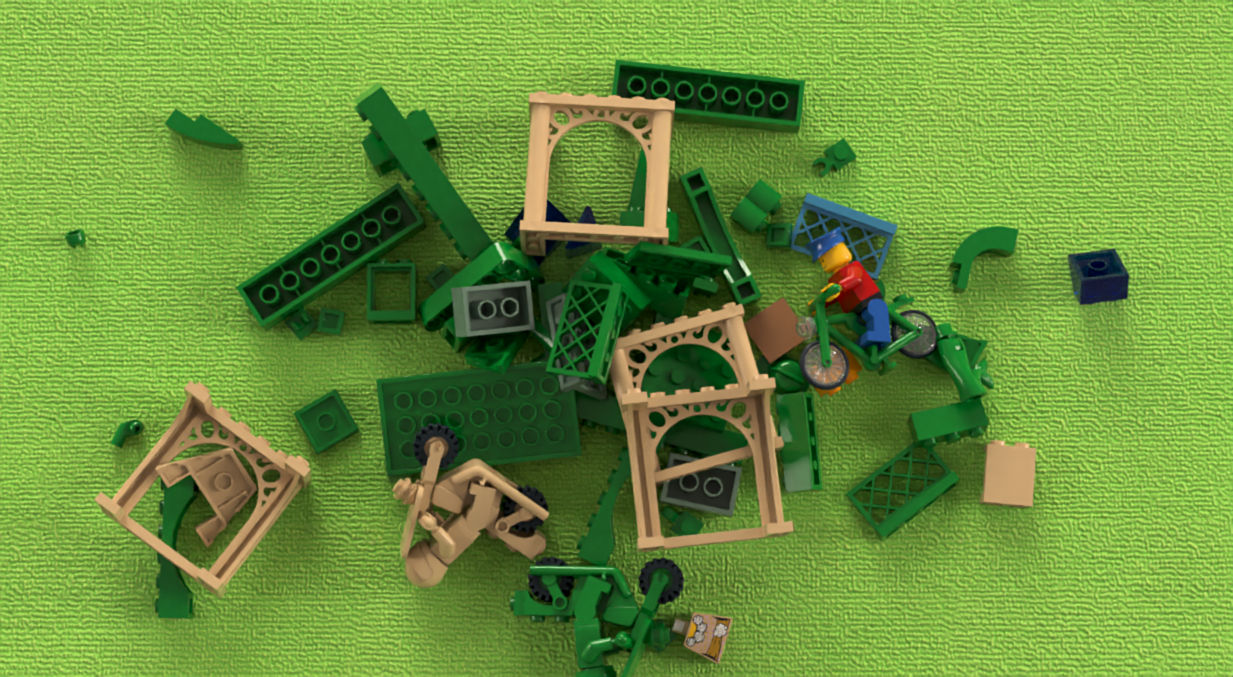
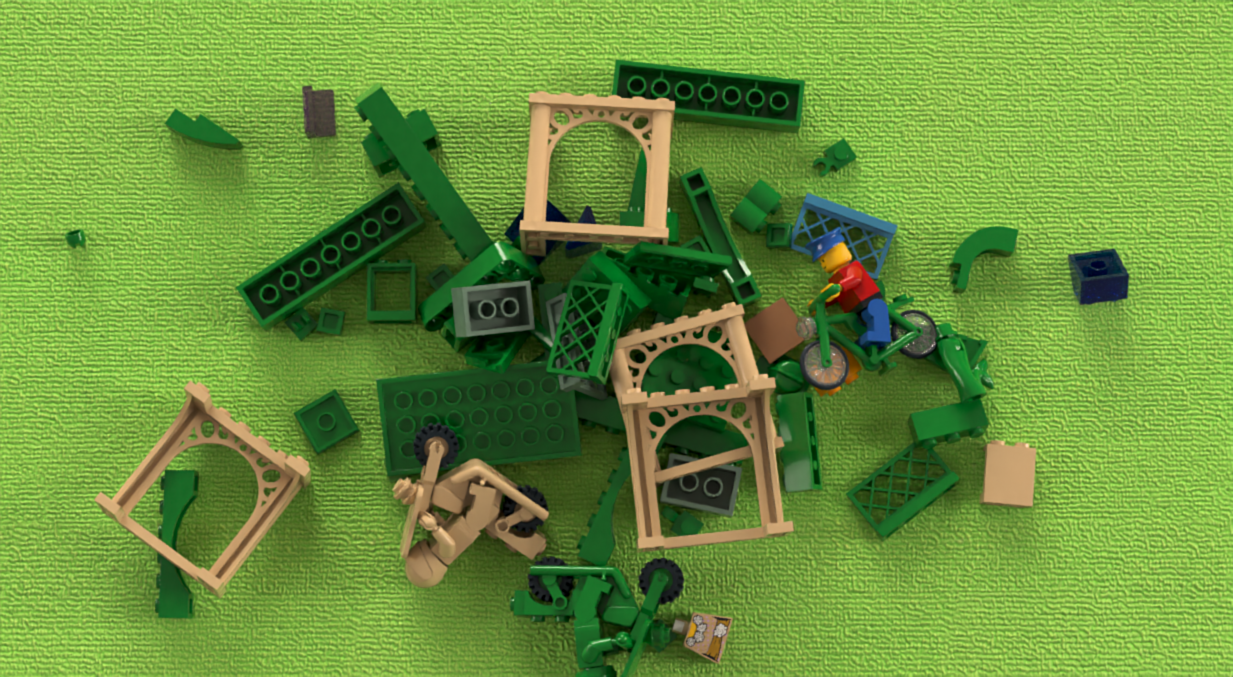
green arm [110,420,144,448] -> none
tan wing [155,447,258,547] -> none
none -> panel [302,86,336,138]

